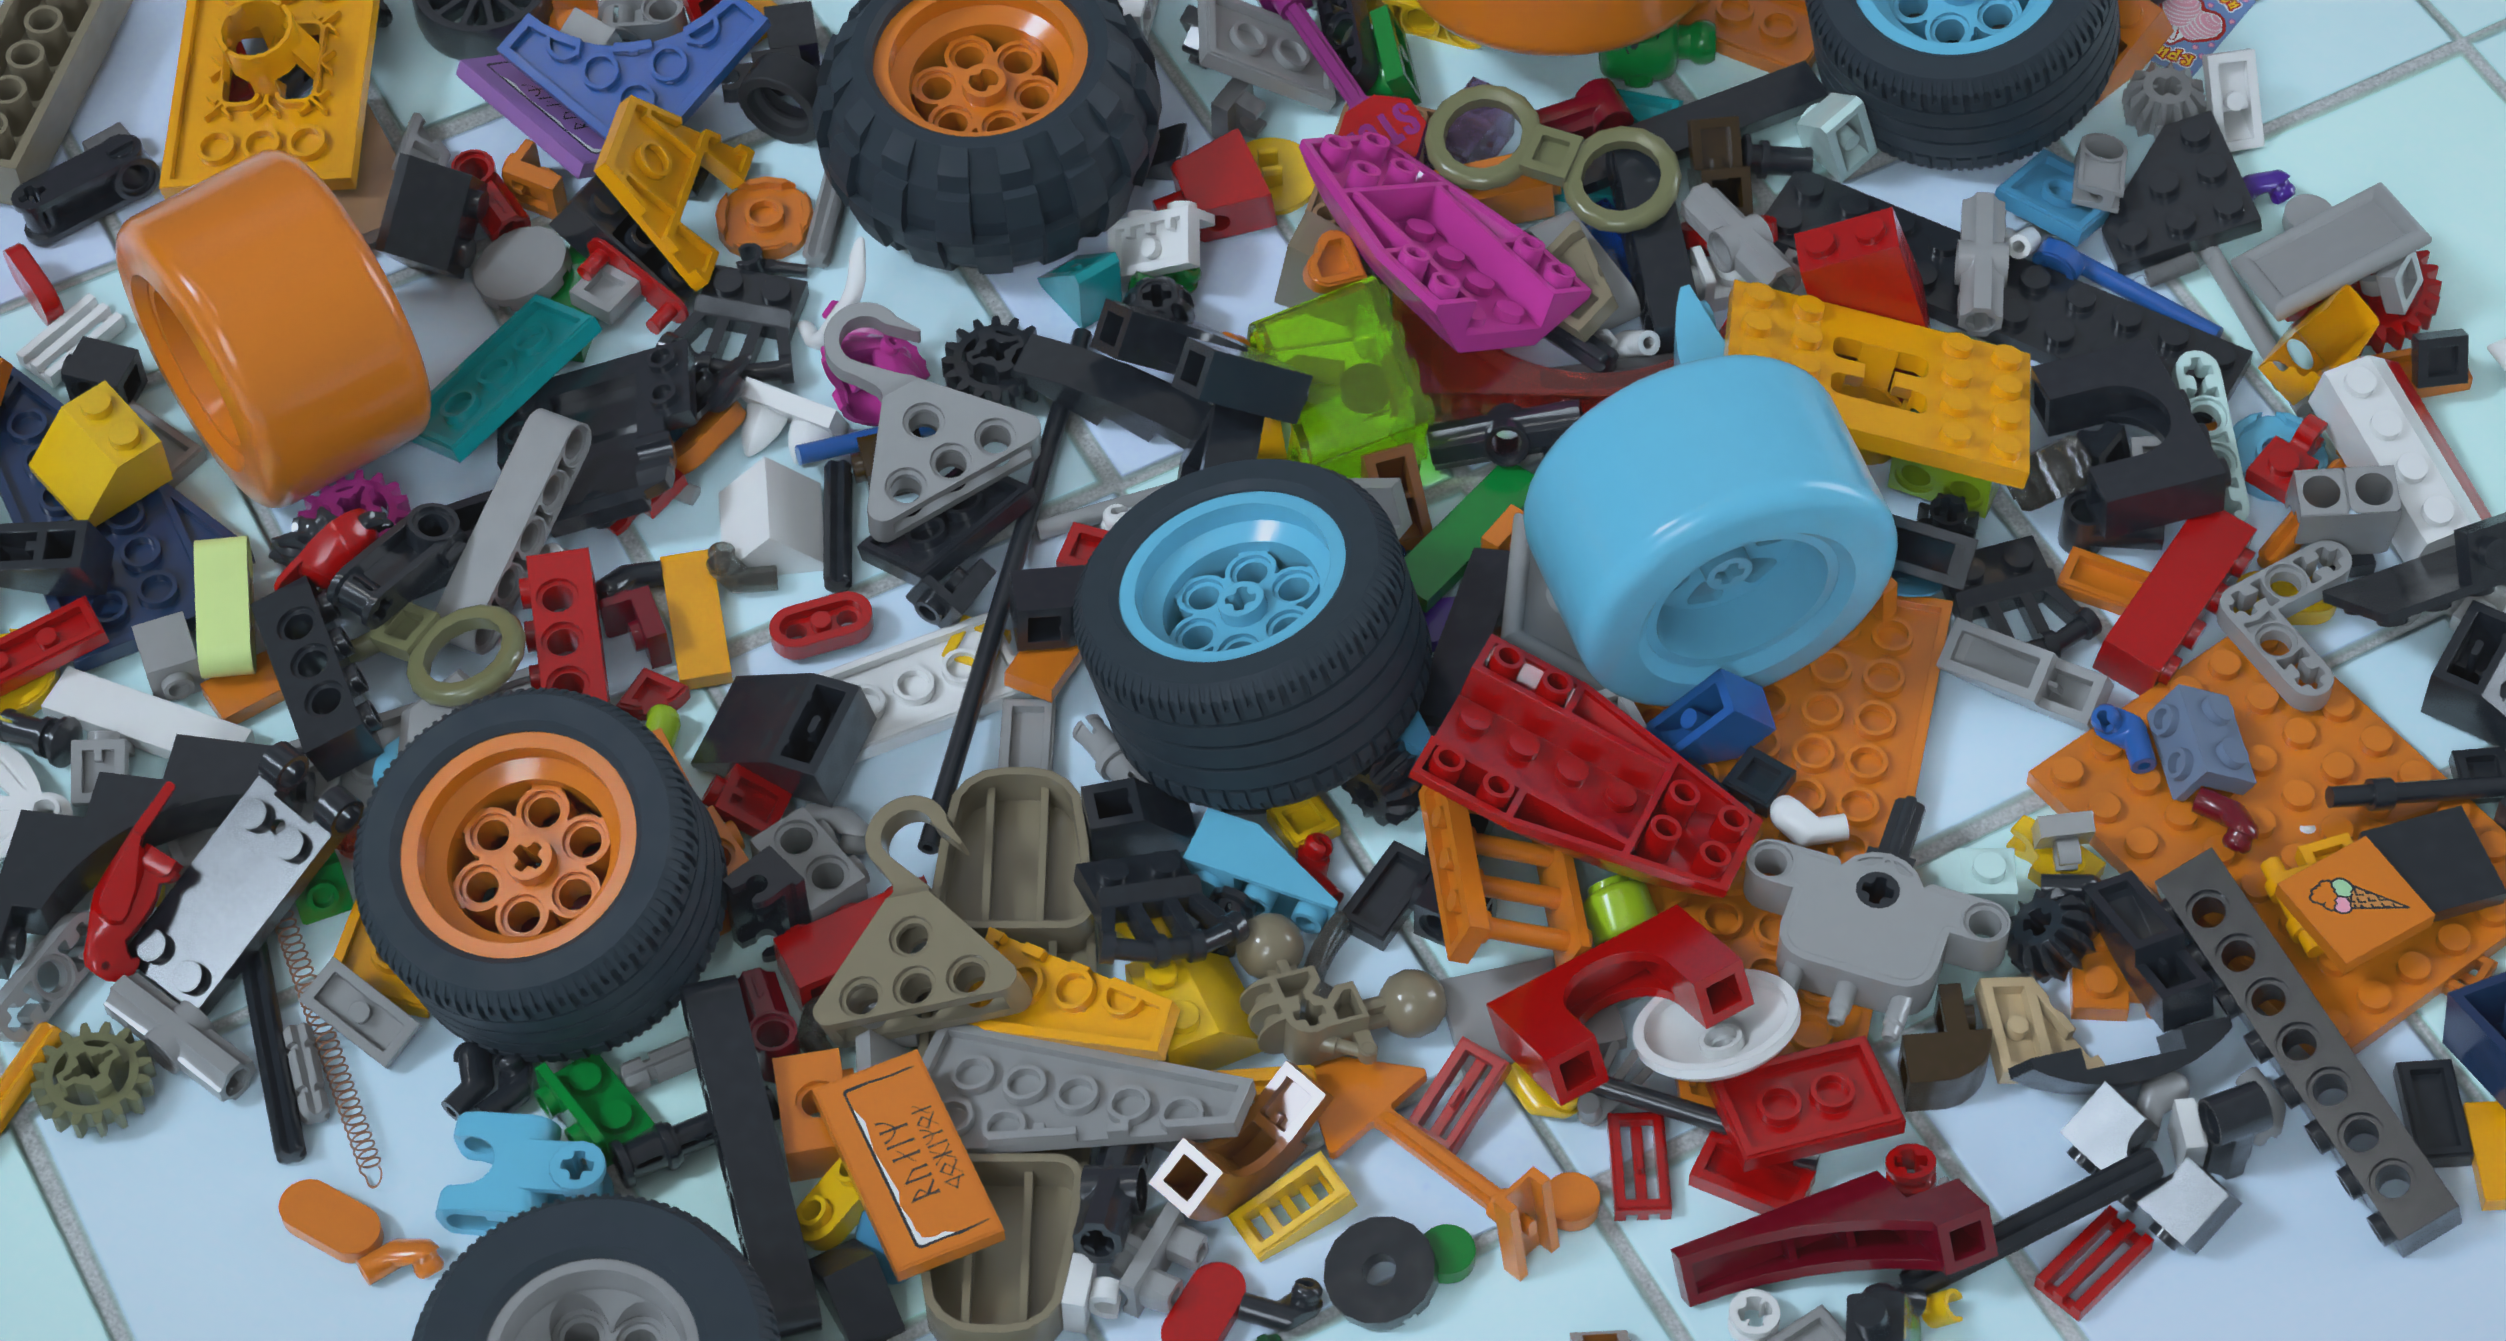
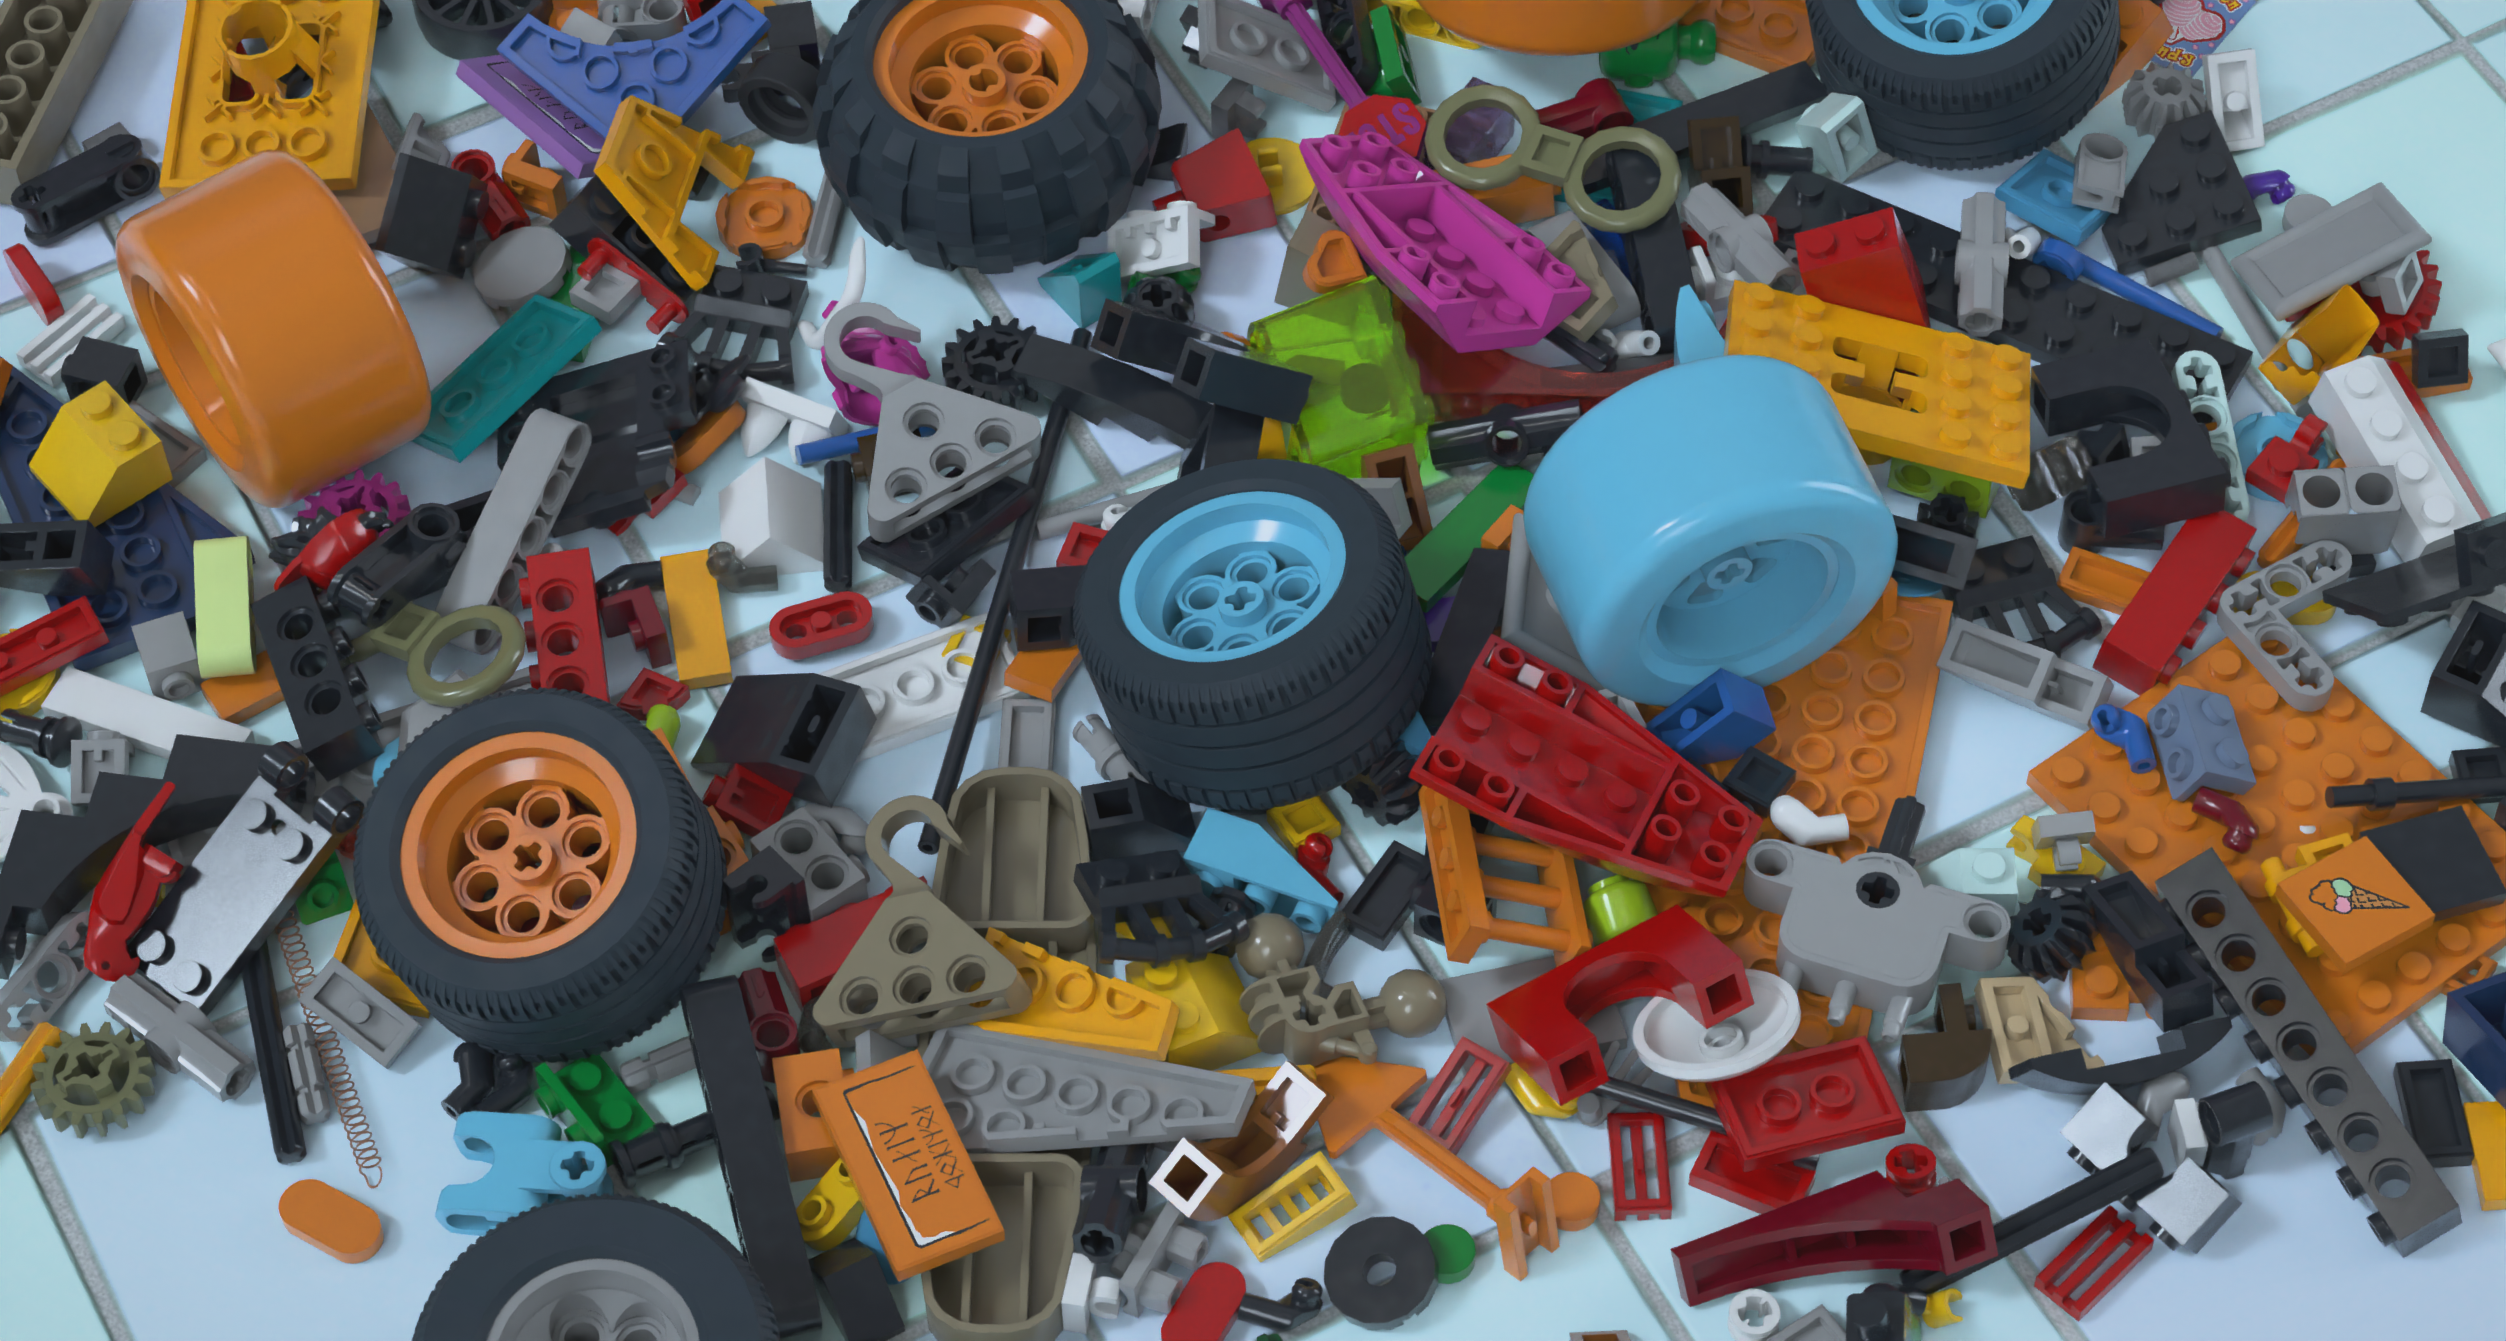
orange arm [356,1238,444,1286] -> none

